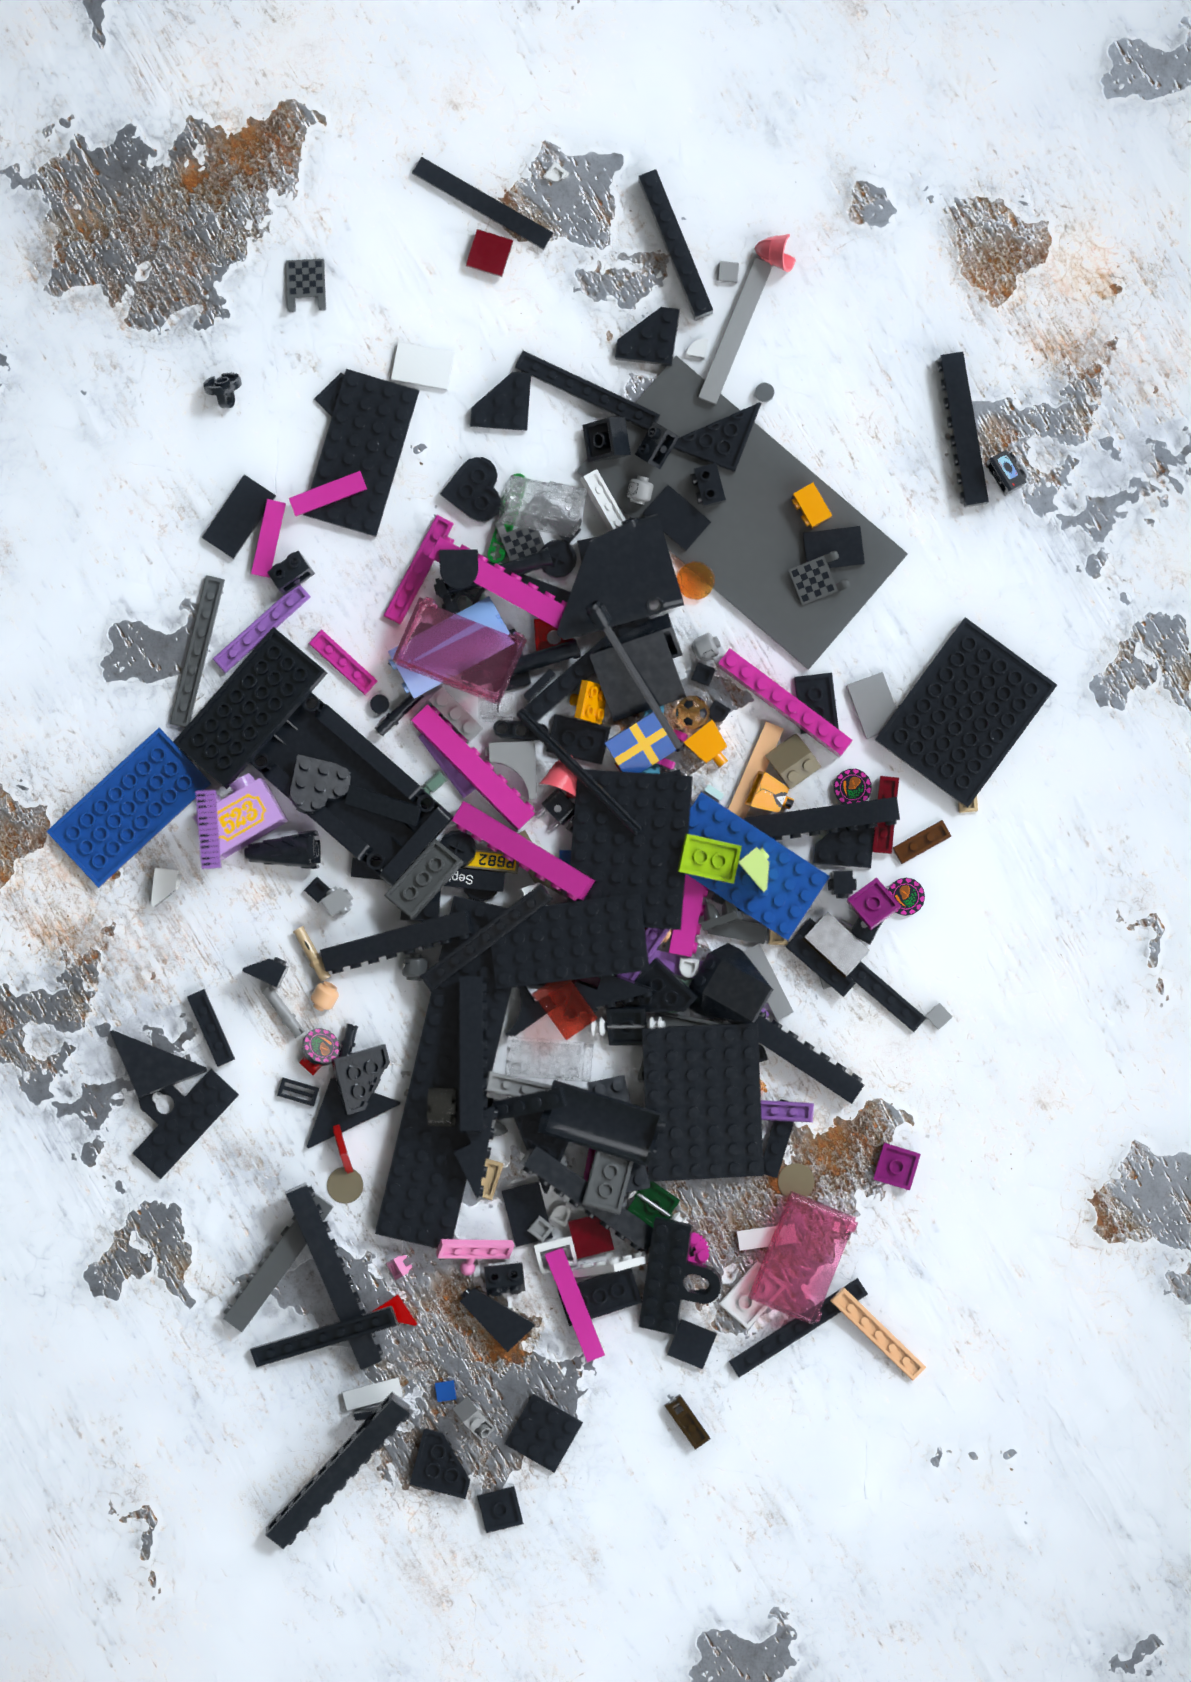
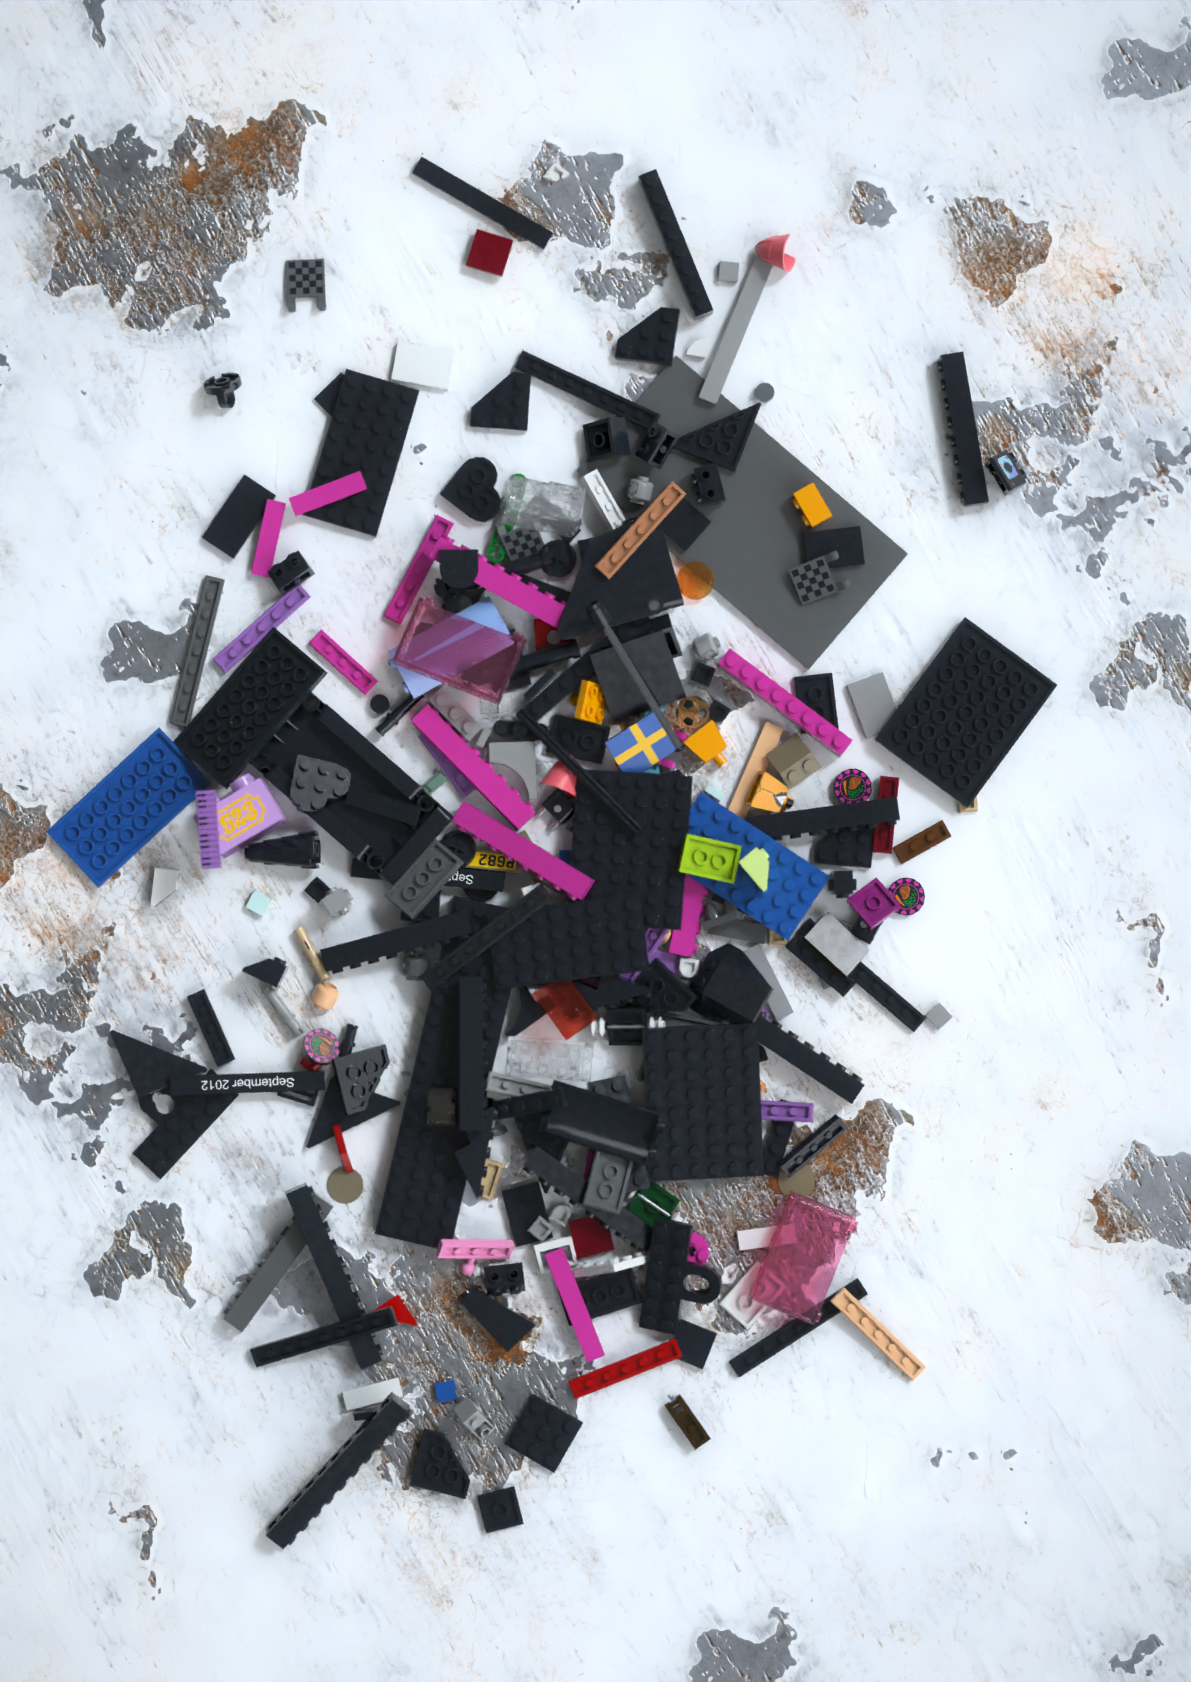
bright pink tile [386,1255,412,1280] -> none
magenta plate [873,1143,921,1191] -> none
none -> black tile [170,1071,325,1095]
none -> light aqua tile [245,890,272,916]
none -> light grey tile [476,728,492,749]
none -> red tile [568,1338,682,1399]
none -> nougat tile [594,481,686,579]
none -> black plate [777,1114,848,1178]

